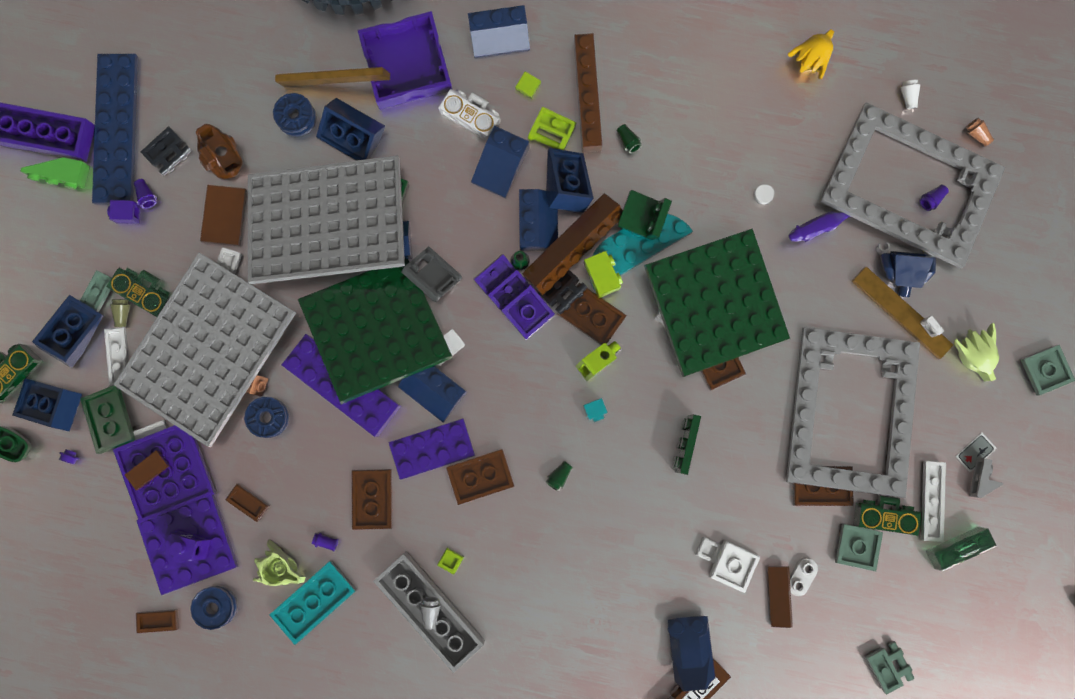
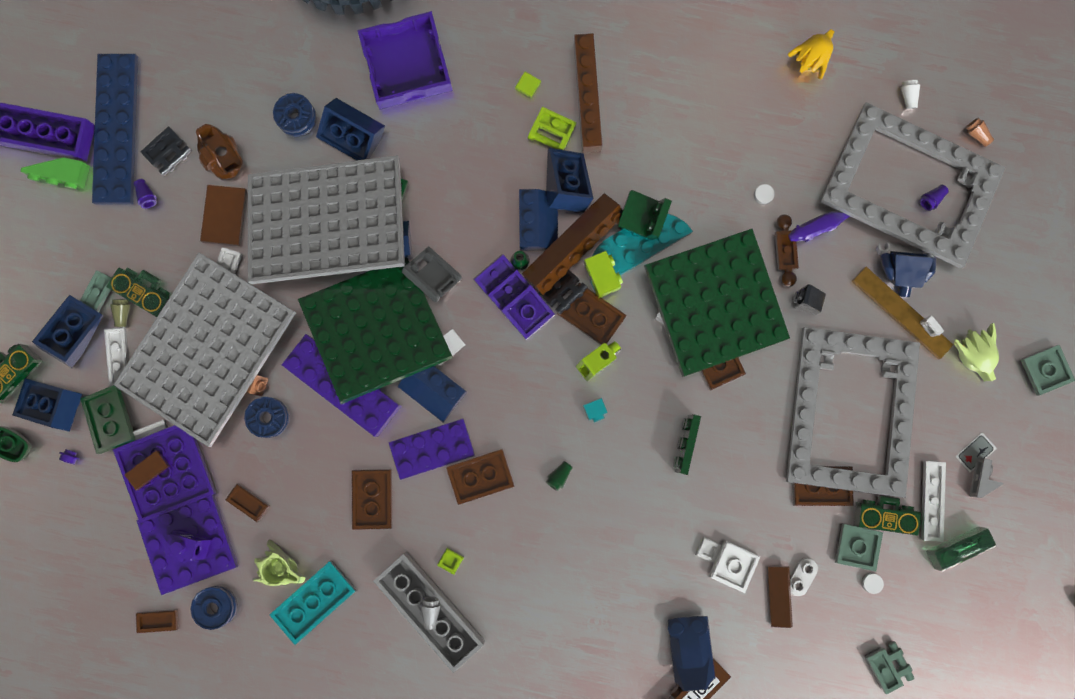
dark purple brick [107,200,140,224] -> none
pearl gold tile [275,67,390,87] -> none
dark purple pin [312,532,339,551] -> none
white piece [439,89,501,140] -> none
slope [468,5,530,58] -> none
dark blue slope [471,126,530,198] -> none
dark green cone [616,124,642,154] -> none
none -> reddish brown plate [775,214,799,287]
none -> black slope [793,284,826,315]
none -> white tile [862,573,884,594]

